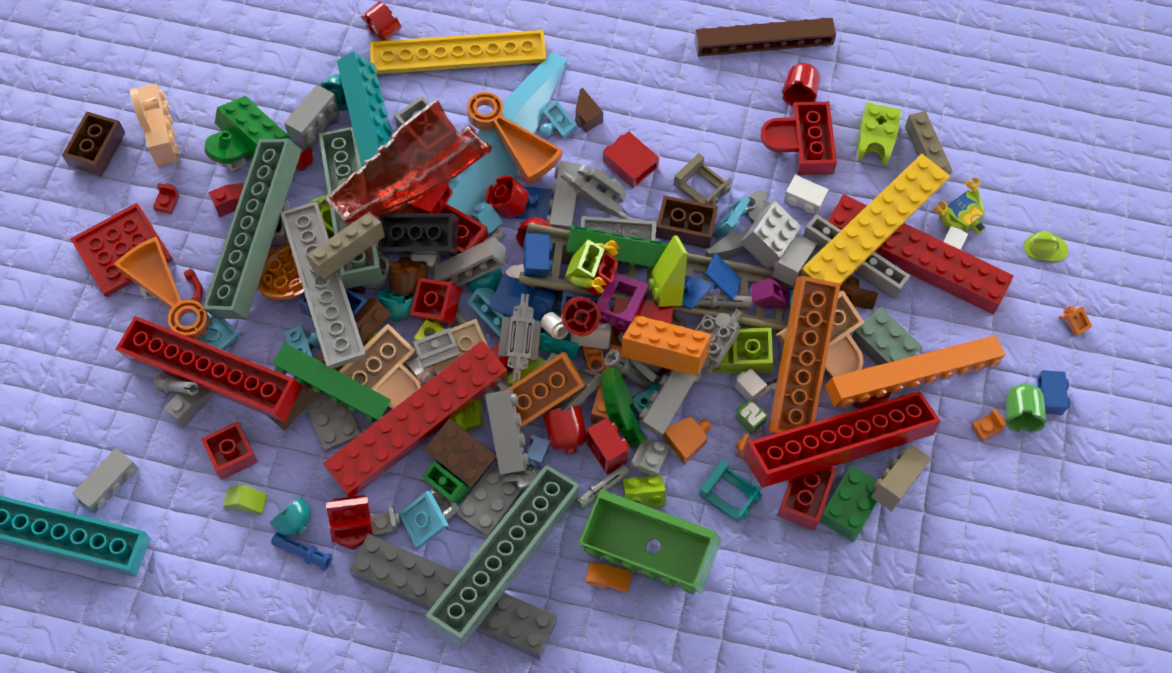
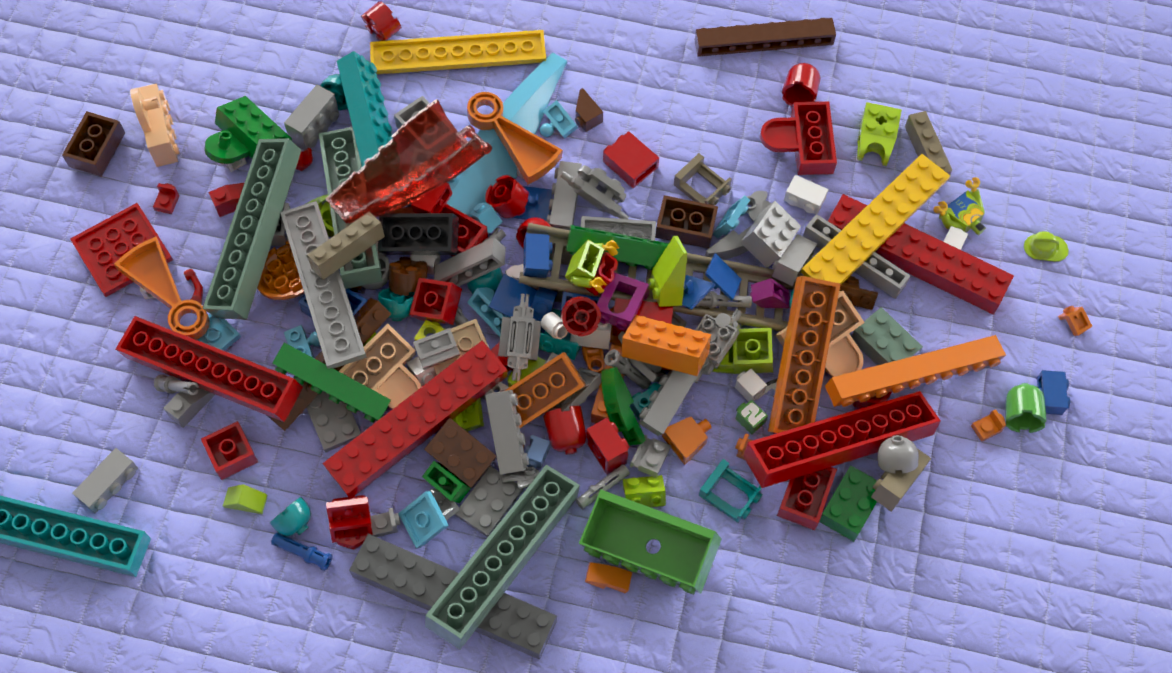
none -> light grey cylinder [877,435,919,473]

